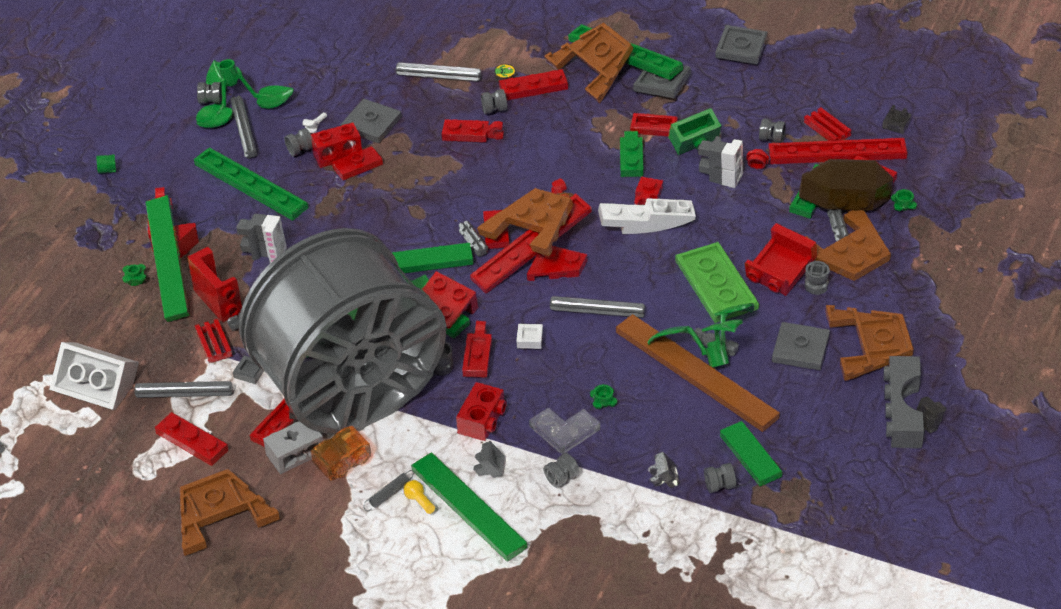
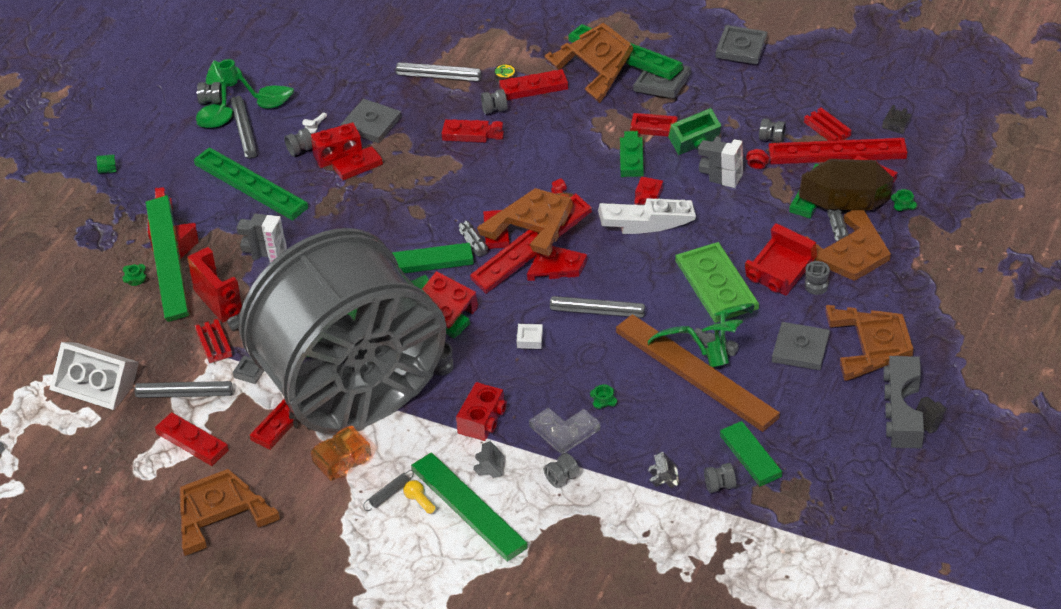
light grey brick [263,421,325,474] -> none
red plate [462,321,492,378] -> none

